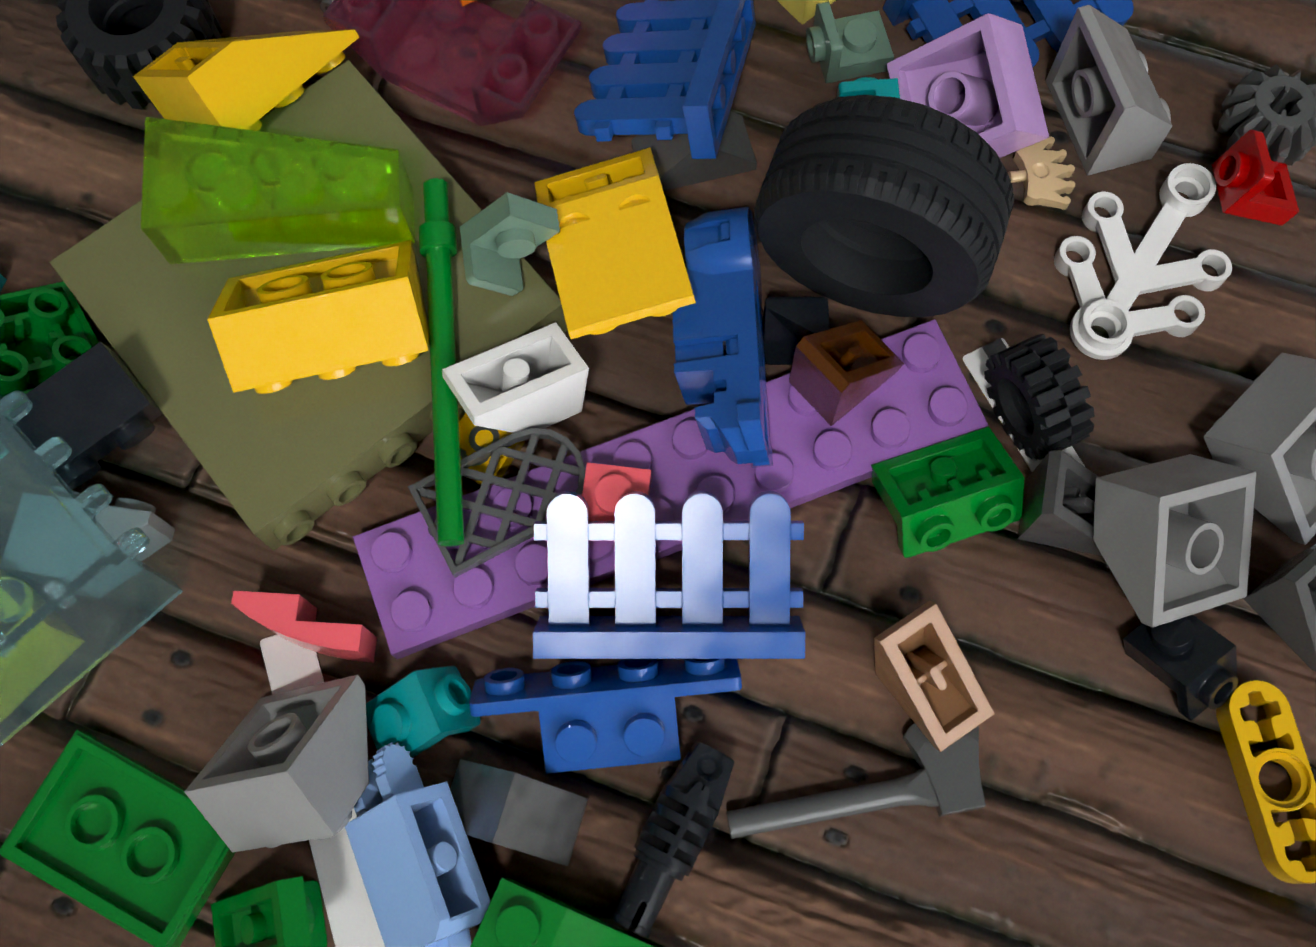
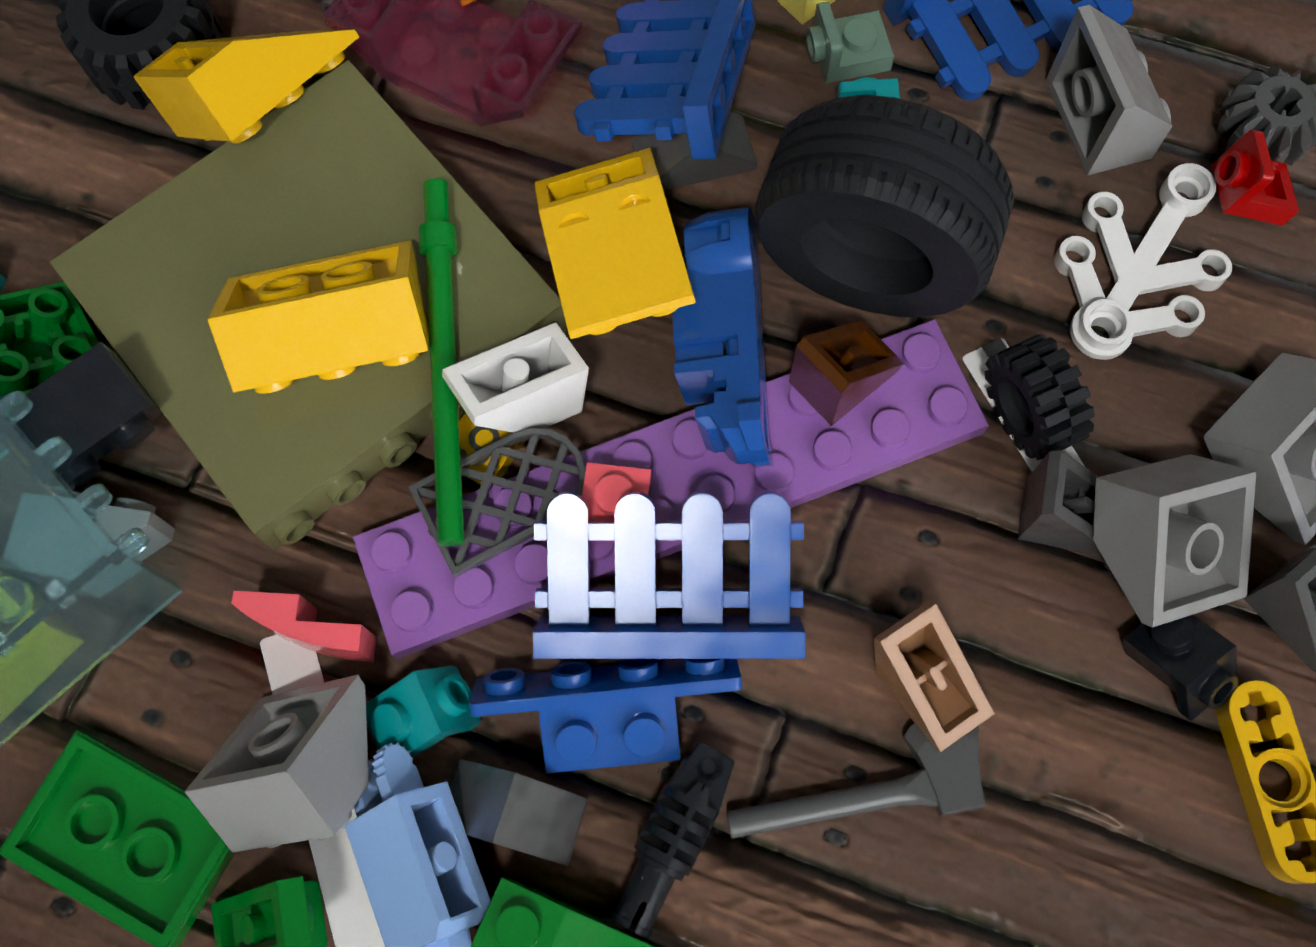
clear neon green wedge [141,117,415,264] -> none
sand green bracket [460,192,560,296] -> none
black slope [762,297,829,365] -> none
green bracket [871,426,1024,558] -> none
lavender slope [887,13,1049,158] -> none
tan piece [1008,136,1075,210] -> none

